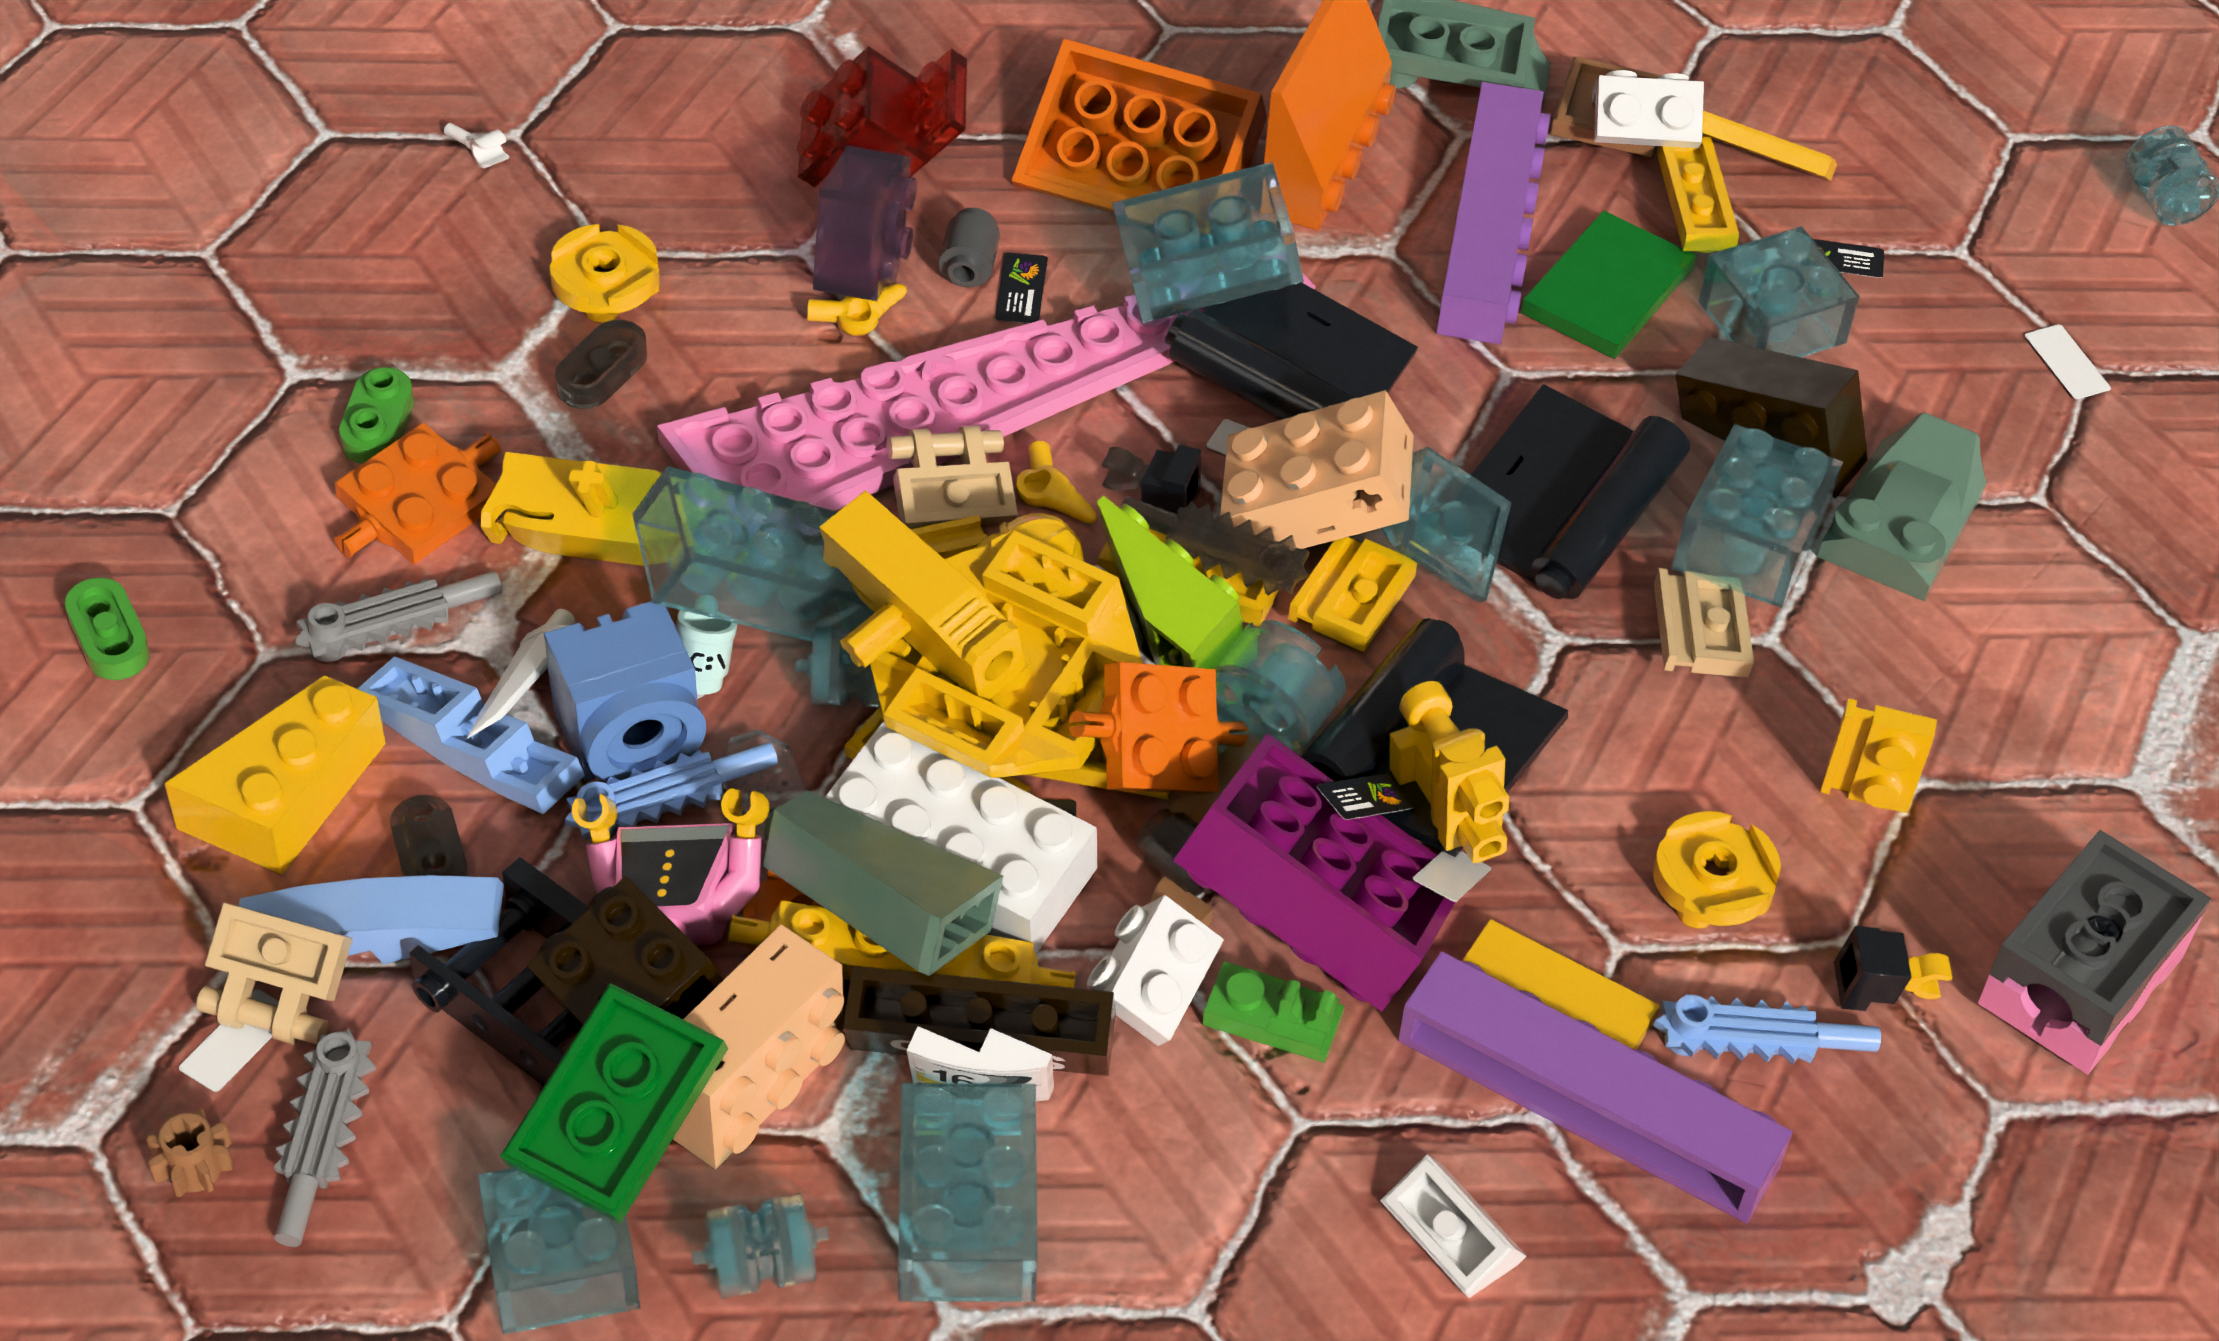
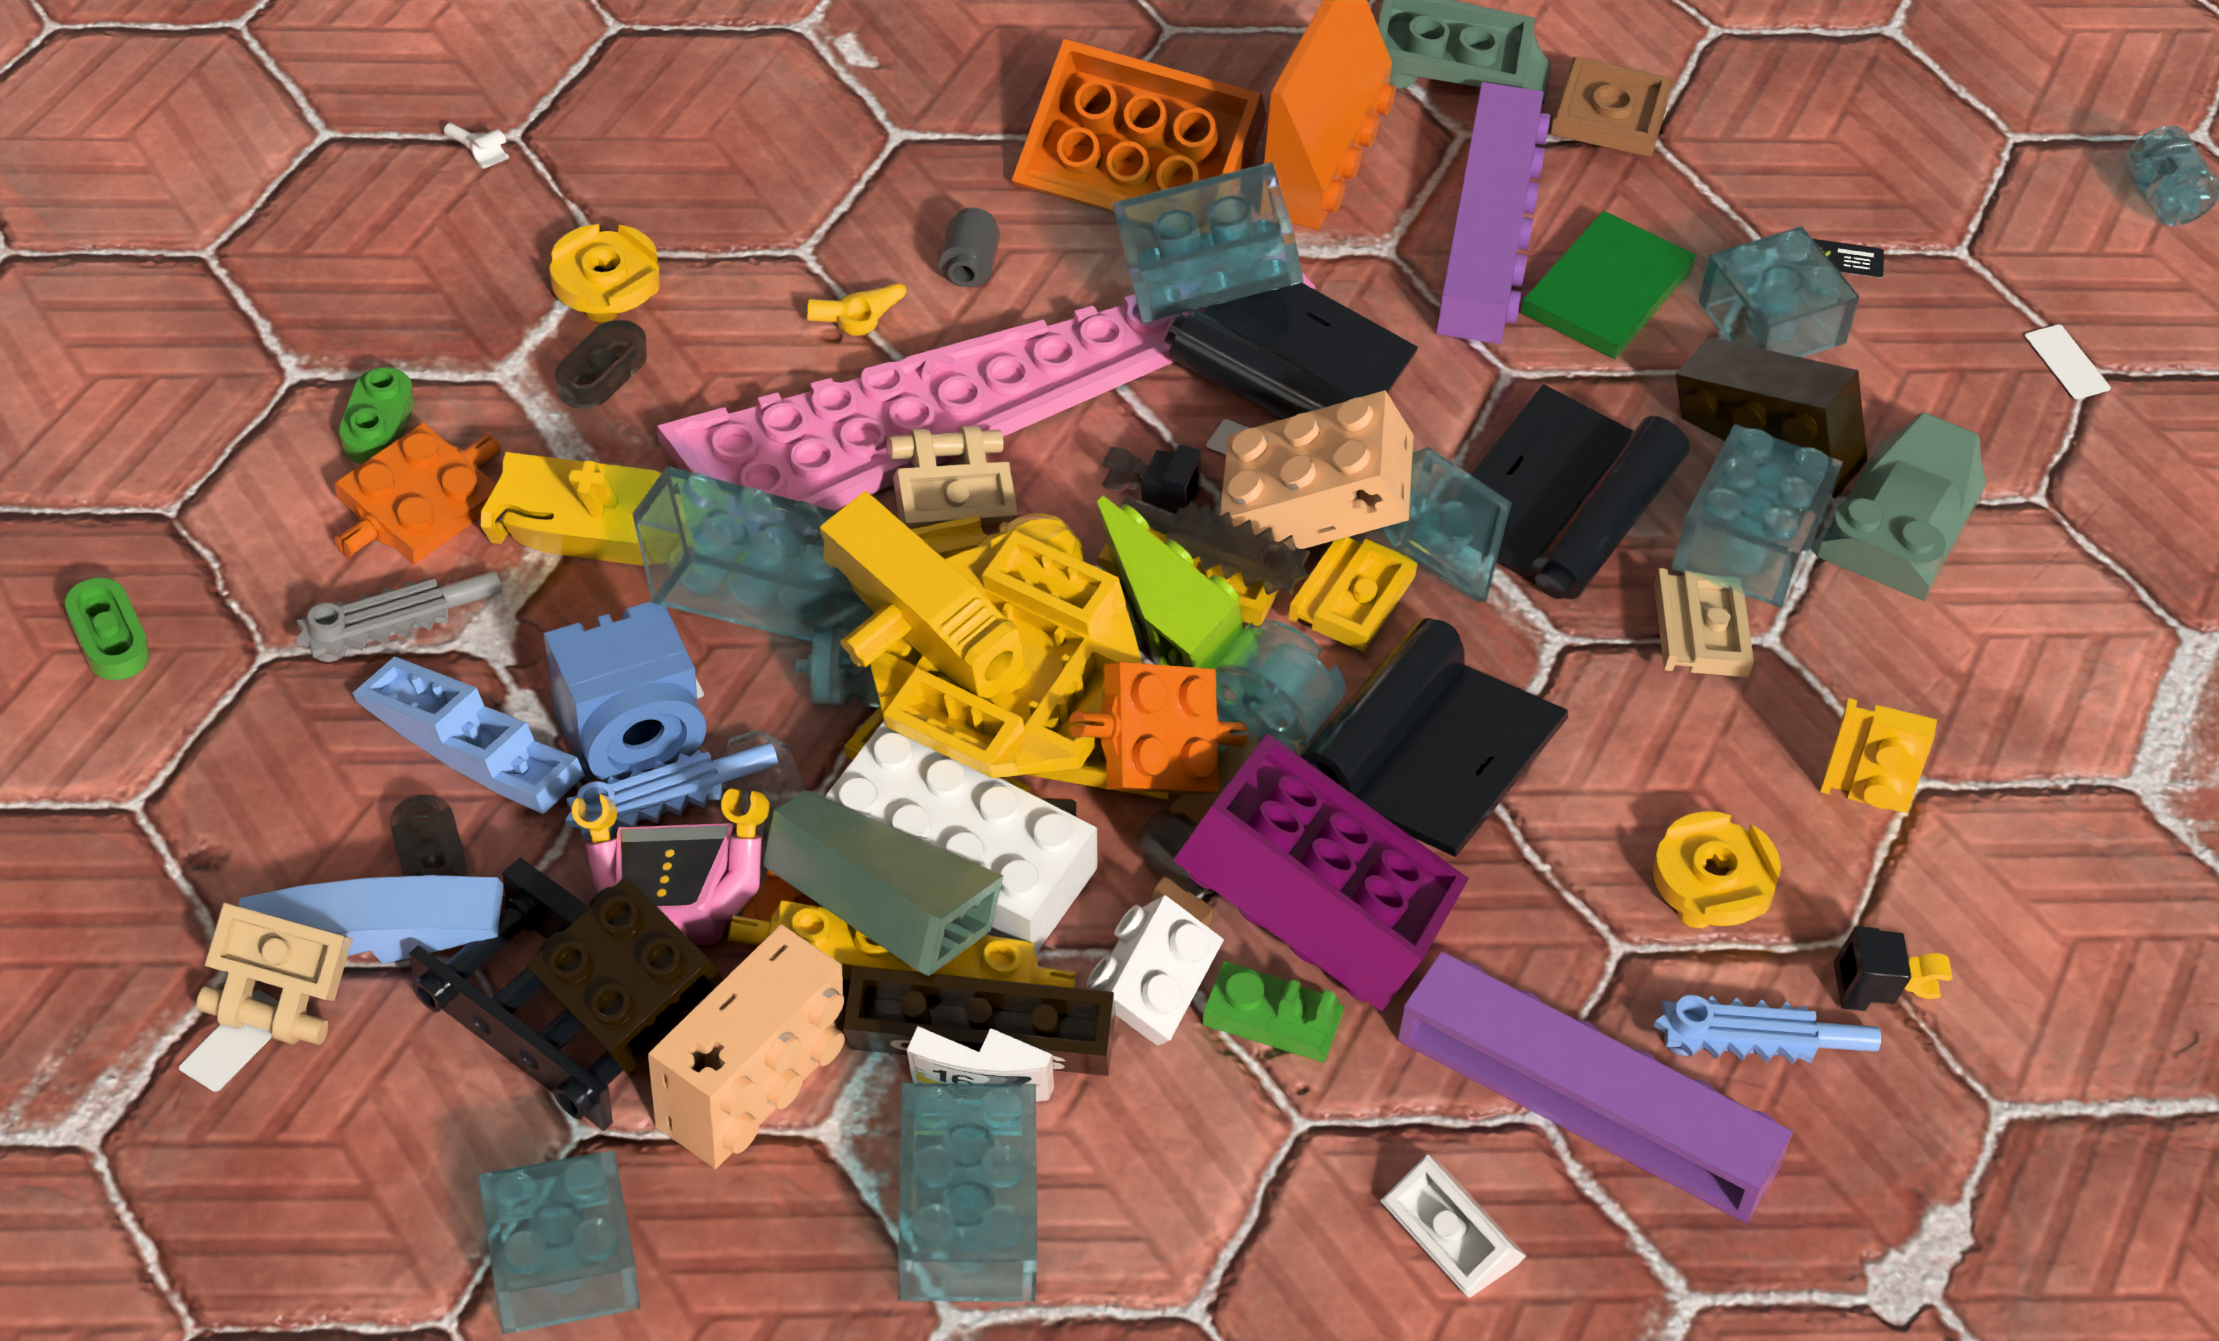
medium nougat gear [146,1109,234,1197] -> none
yellow wedge [164,675,386,875] -> none
light grey piece [274,1029,376,1247] -> none
white bar [467,609,575,738] -> none
green tile [500,983,728,1224] -> none
light aqua piece [676,590,738,695] -> none
clear light blue wheel [691,1193,829,1299] -> none
clear red bracket [797,46,967,189] -> none
clear purple brick [813,145,917,301] -> none
black sticker [995,253,1048,323] -> none
yellow animal [1015,441,1097,524] -> none
black sticker [1317,774,1415,820] -> none
yellow hips [1390,681,1509,863] -> none
white sticker [1413,851,1491,902] -> none
yellow tile [1462,919,1660,1050] -> none
white bracket [1592,70,1704,148] -> none
yellow plate [1657,137,1739,253] -> none
yellow tile [1702,111,1838,181] -> none
dark grey piece [1978,830,2211,1075] -> none

